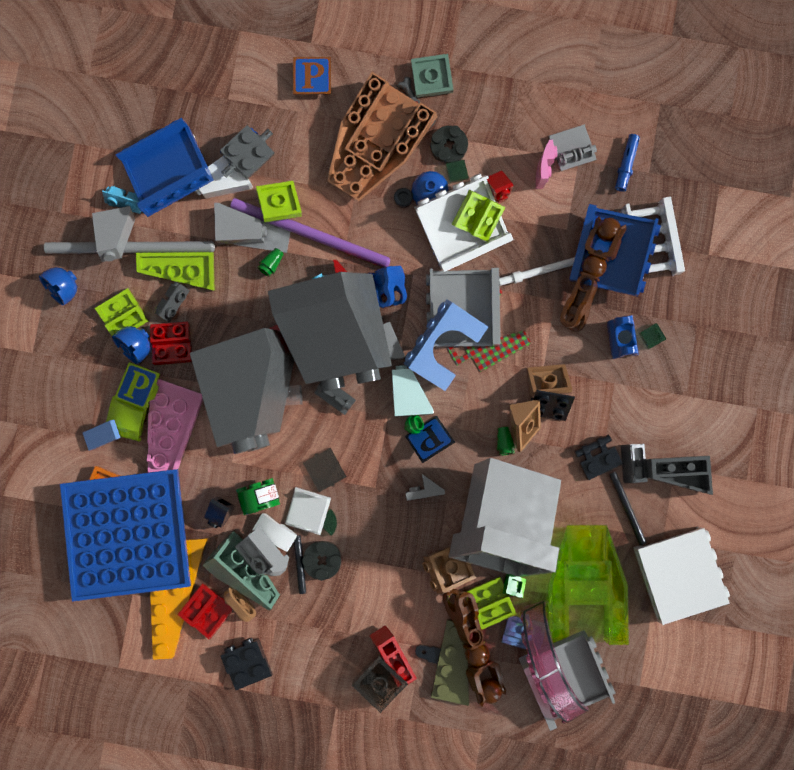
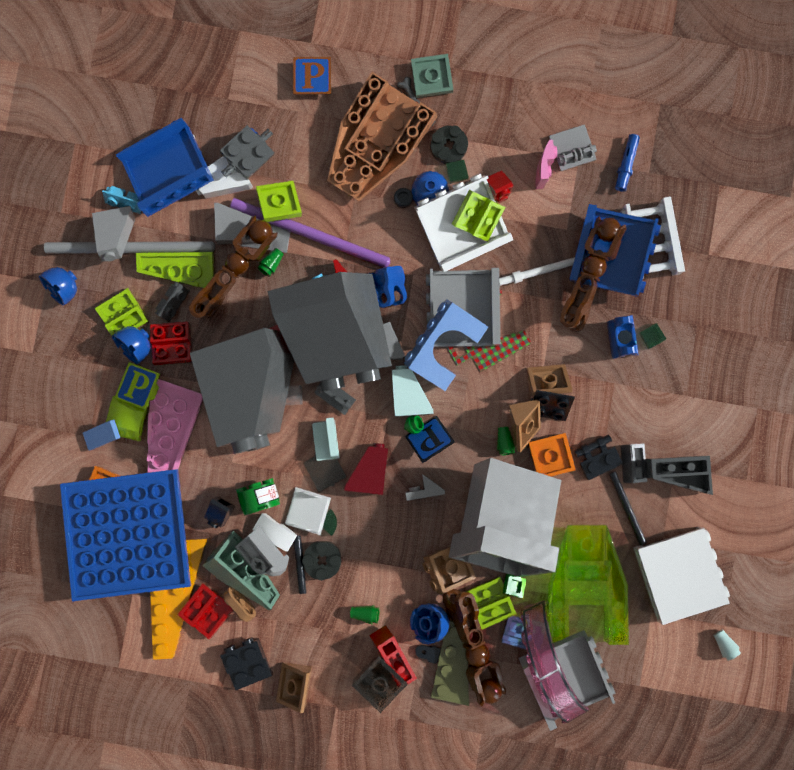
none -> reddish brown piece [189,215,278,318]
none -> medium nougat slope [276,662,312,713]
none -> light aqua panel [312,418,340,461]
none -> dark red slope [344,443,388,495]
none -> green cone [350,605,380,625]
none -> blue cylinder [410,603,449,645]
none -> orange plate [528,433,576,477]
none -> light aqua cone [713,630,741,661]

